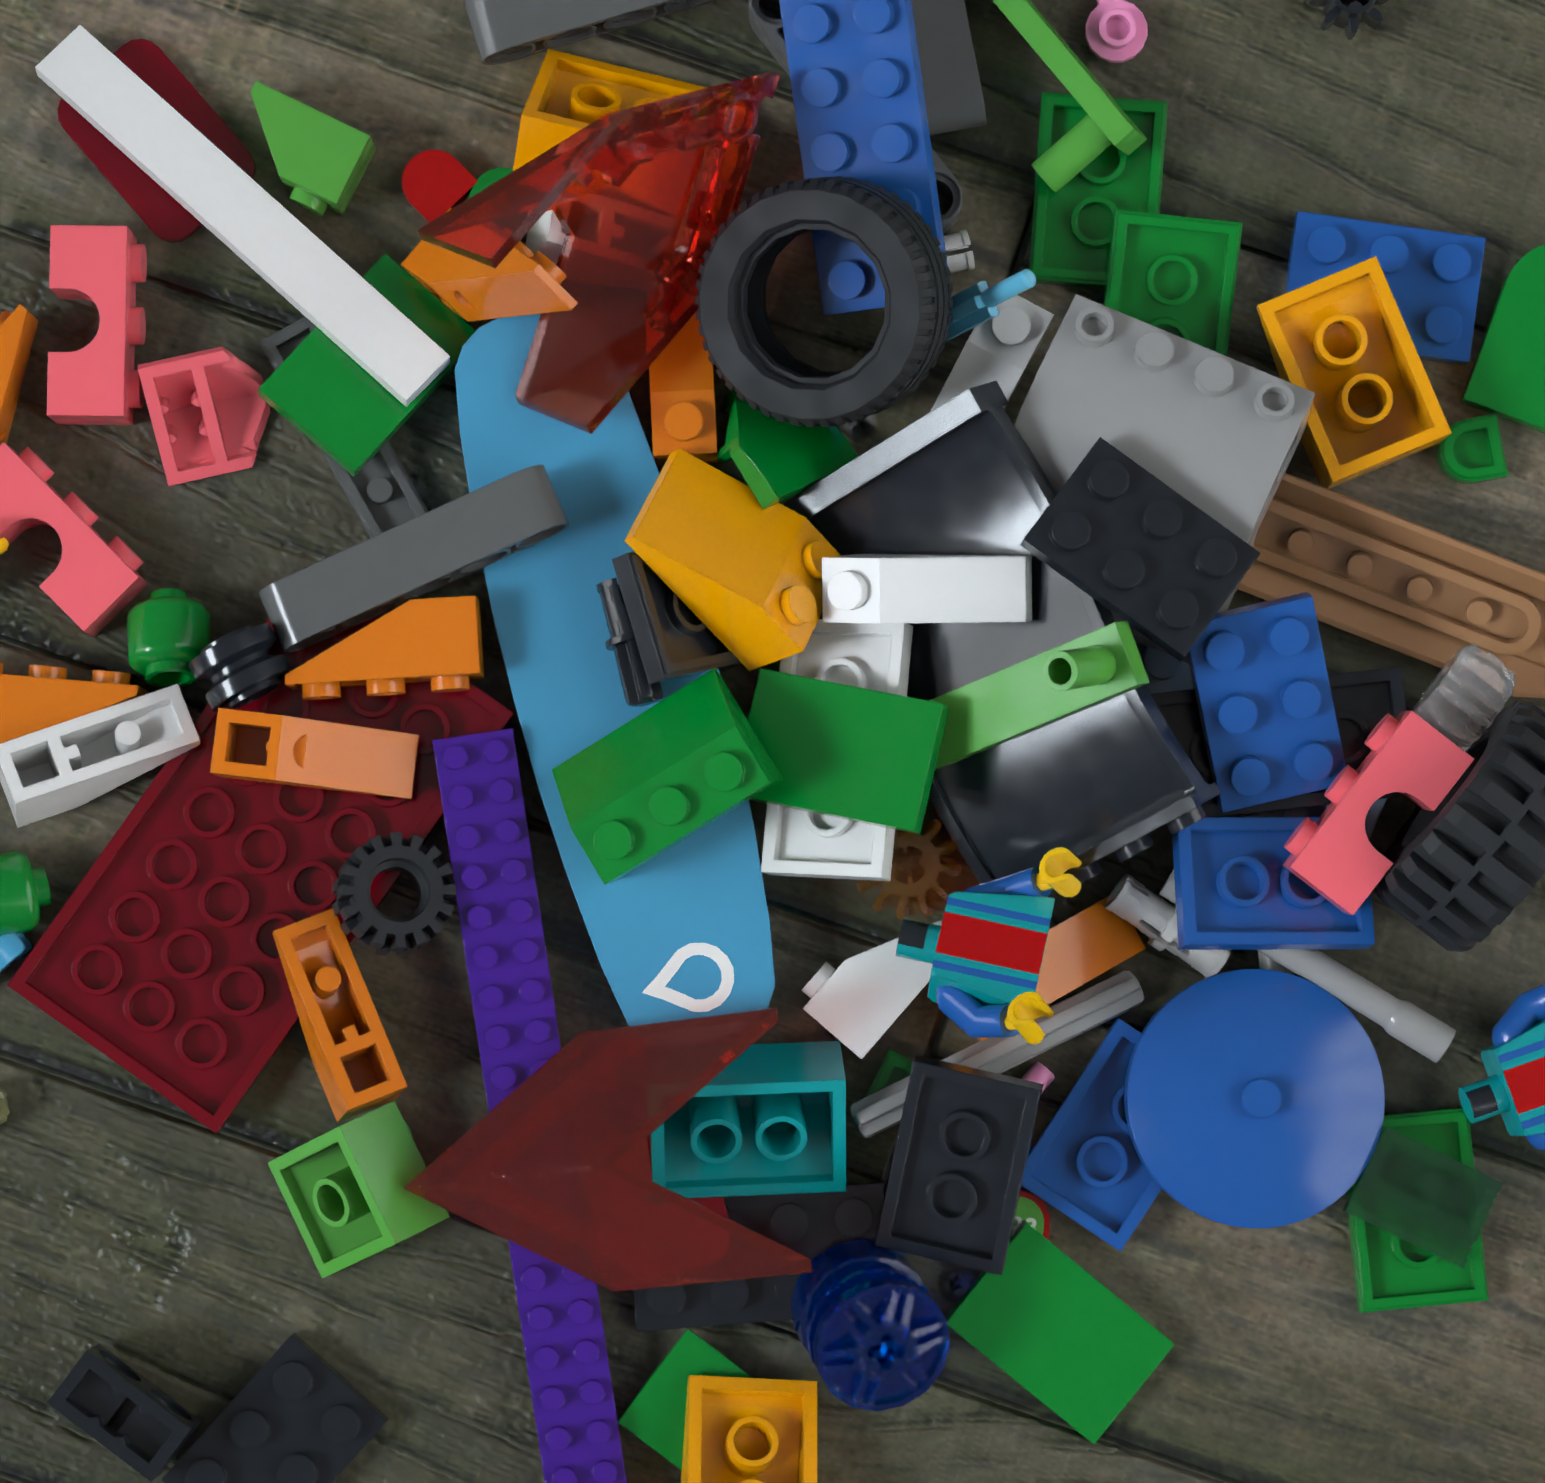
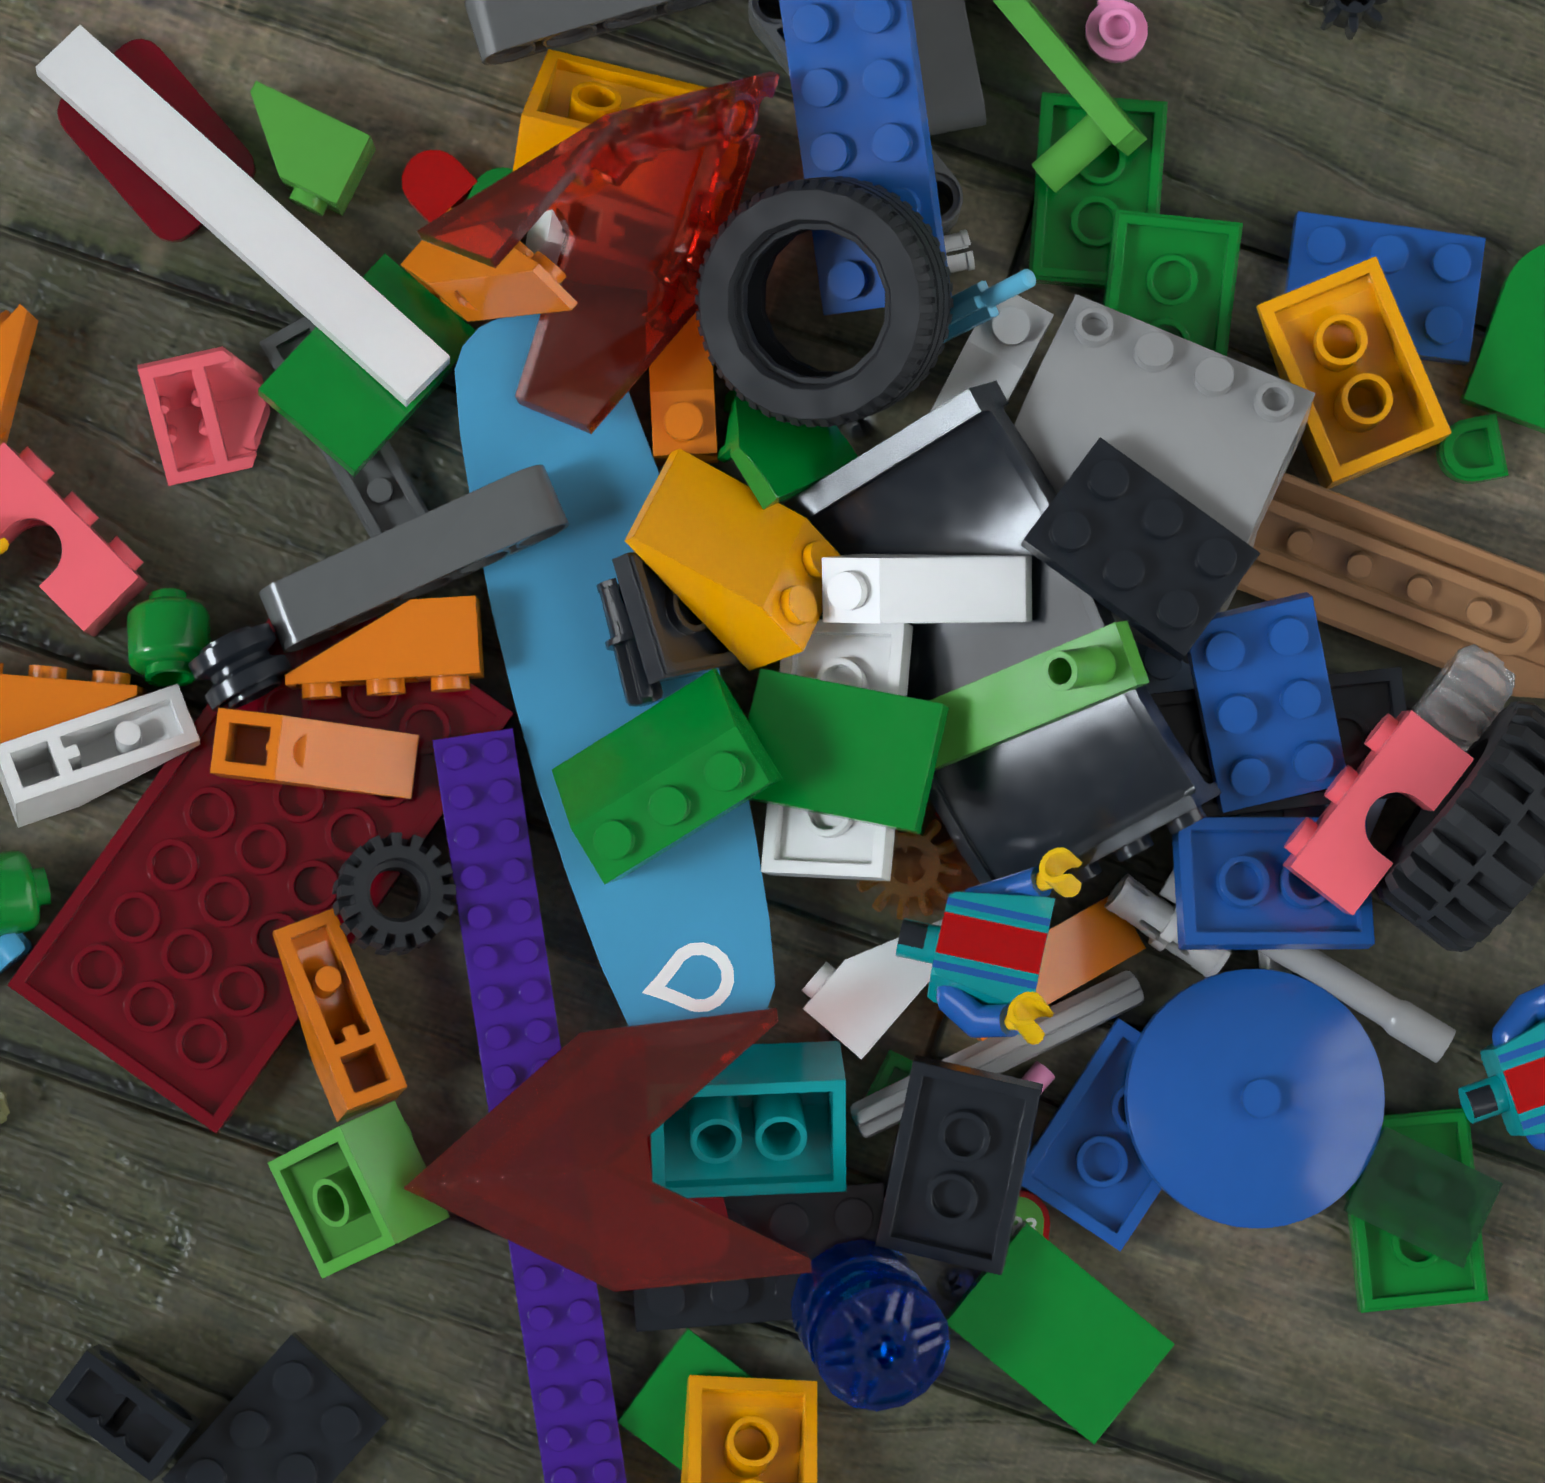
coral arch [47,225,147,425] -> none

